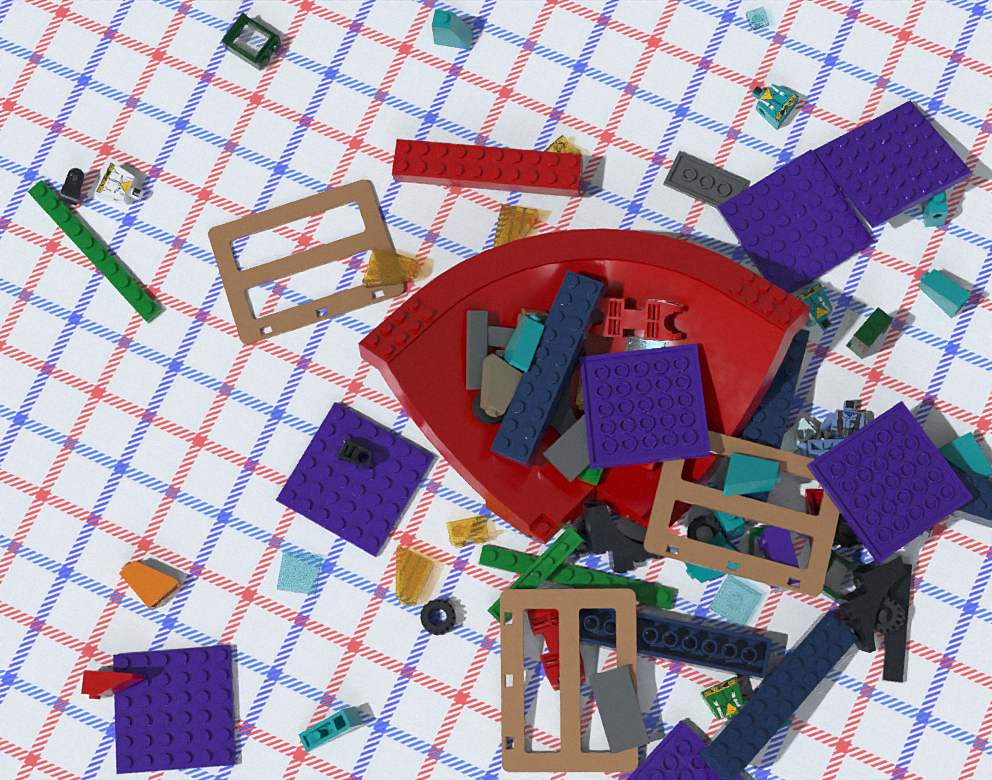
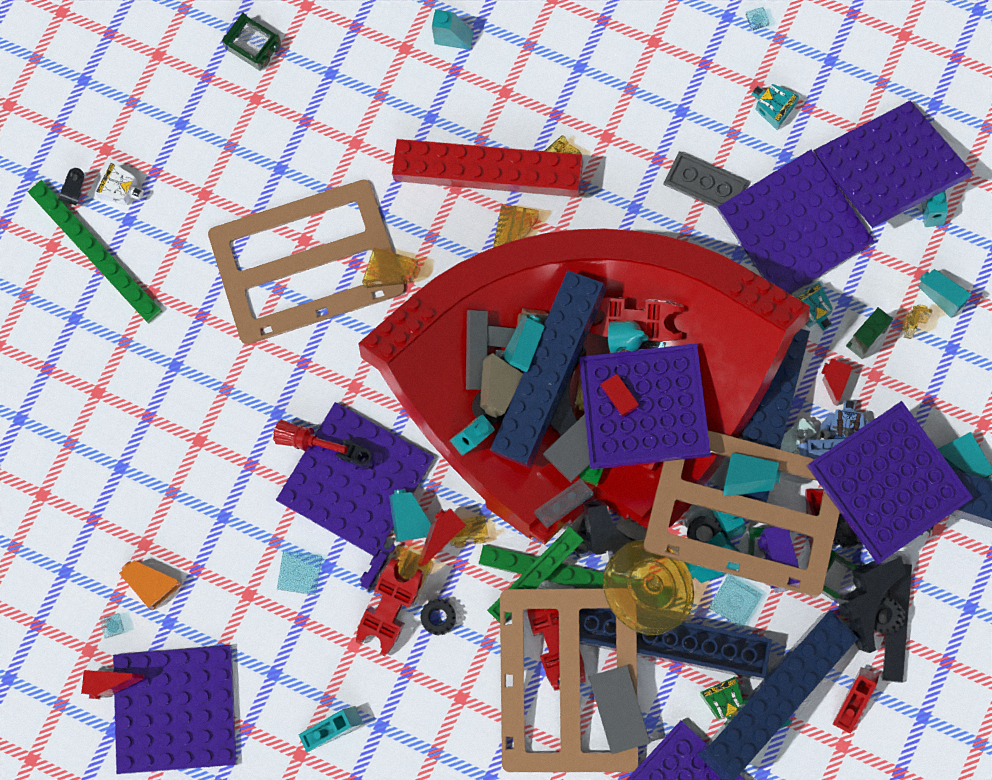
none -> clear light blue plate [100,613,125,638]
none -> red piece [273,419,348,454]
none -> red piece [356,557,424,657]
none -> dark purple plate [360,539,395,592]
none -> teal slope [389,489,431,542]
none -> red slope [418,508,466,567]
none -> teal torso [449,415,495,455]
none -> clear light blue tile [534,479,593,528]
none -> red tile [600,374,639,417]
none -> clear yellow container [603,540,694,635]
none -> teal piece [608,321,648,353]
none -> red slope [821,358,853,406]
none -> red slope [832,667,879,734]
none -> clear yellow bracket [901,305,933,339]

